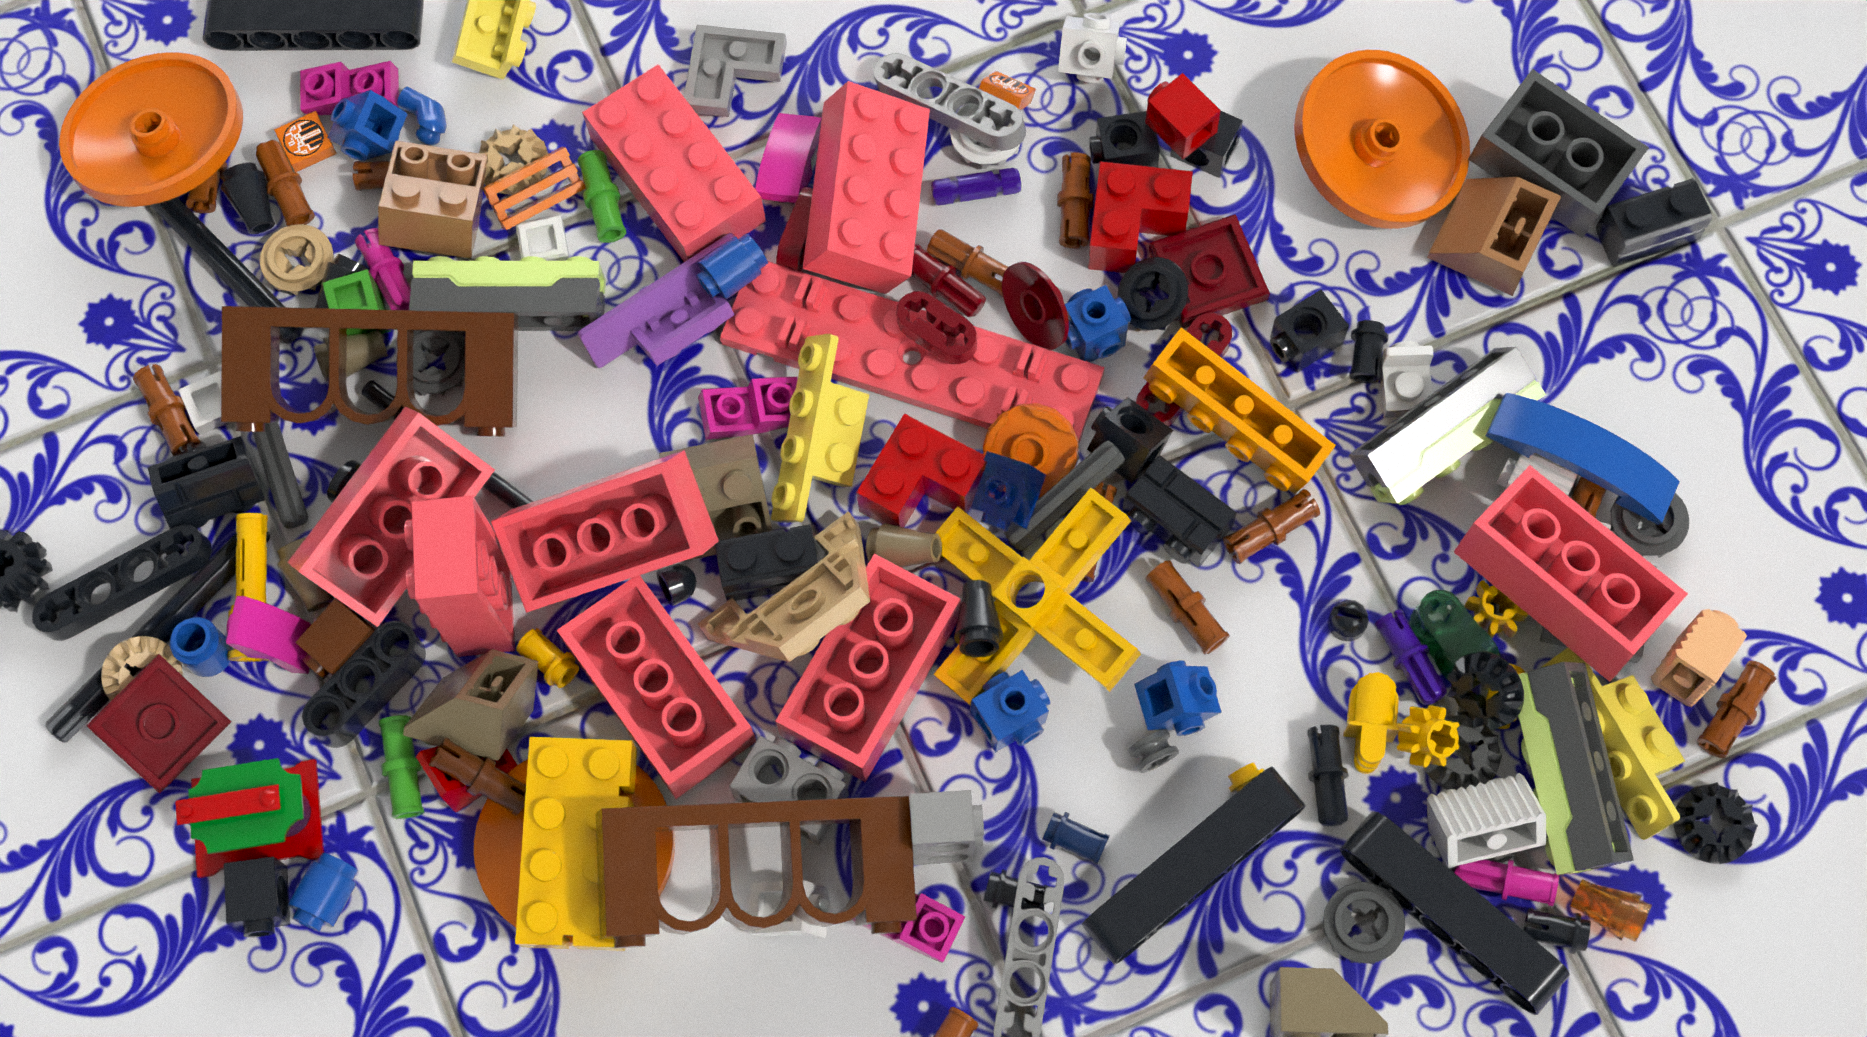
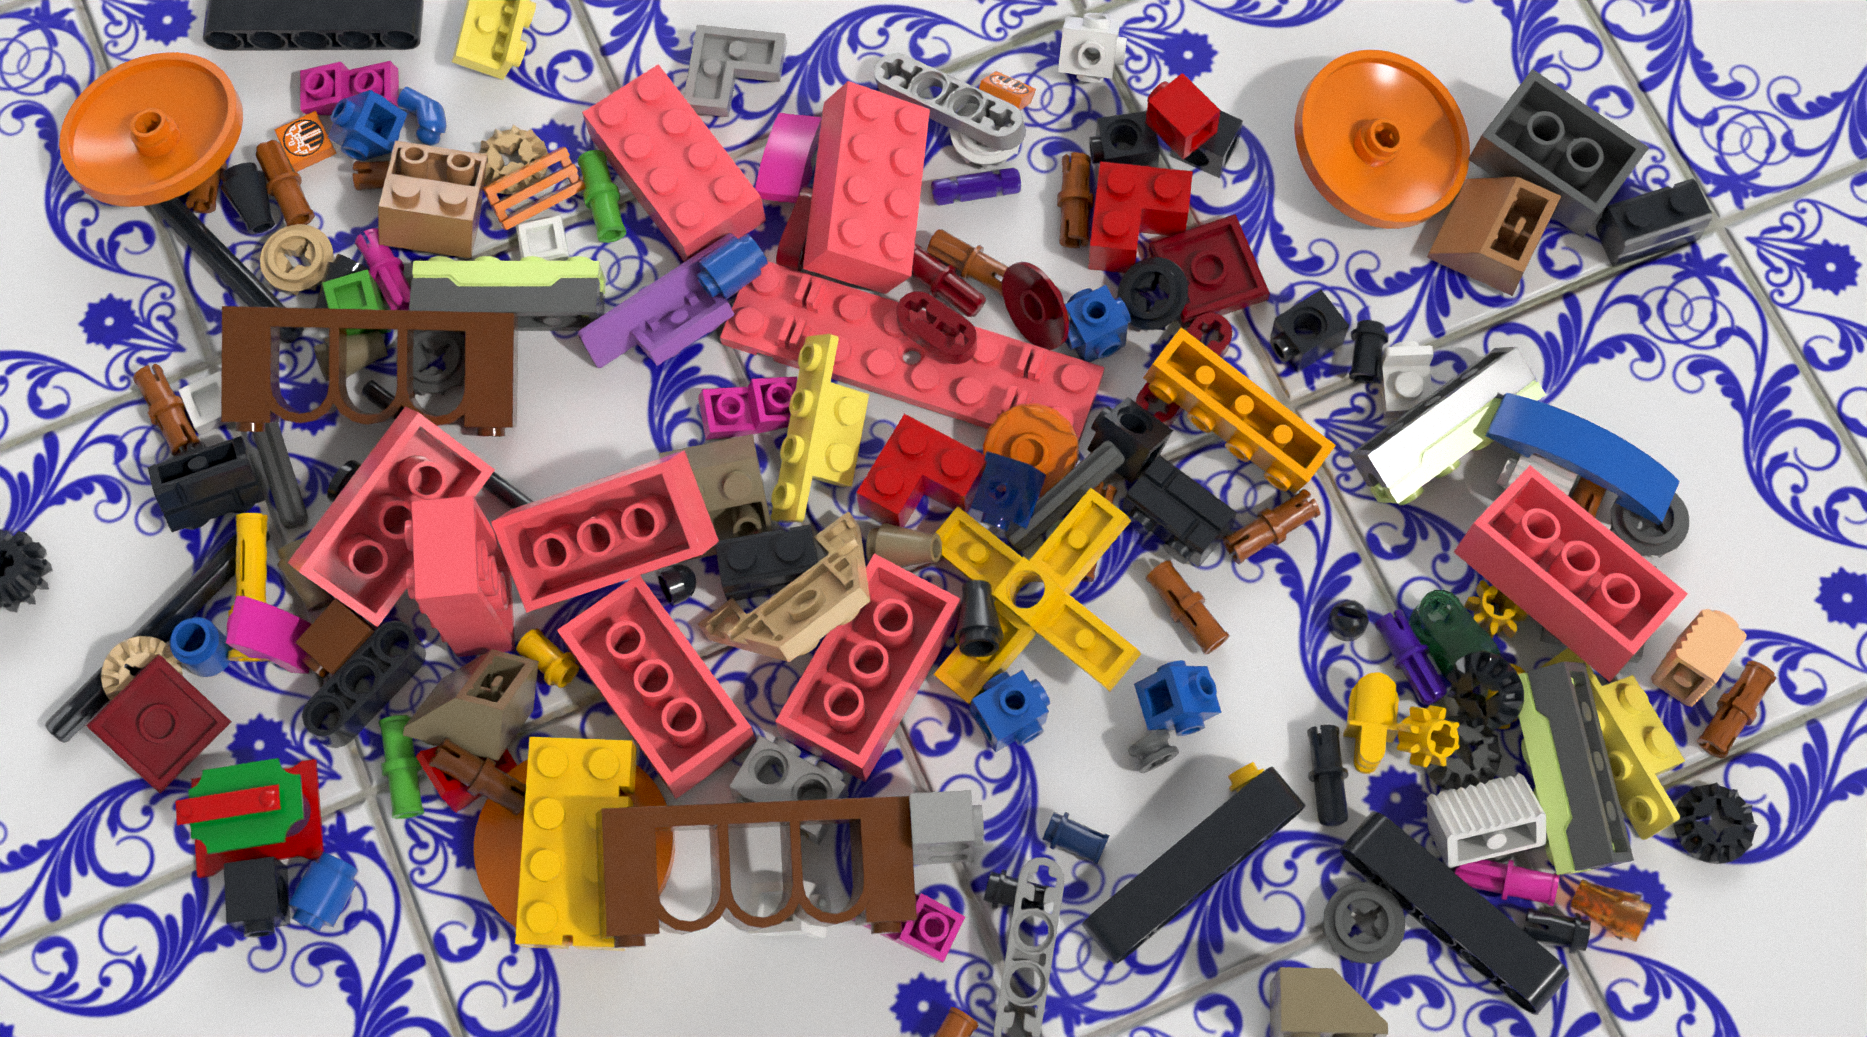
black beam [32,524,212,641] -> none

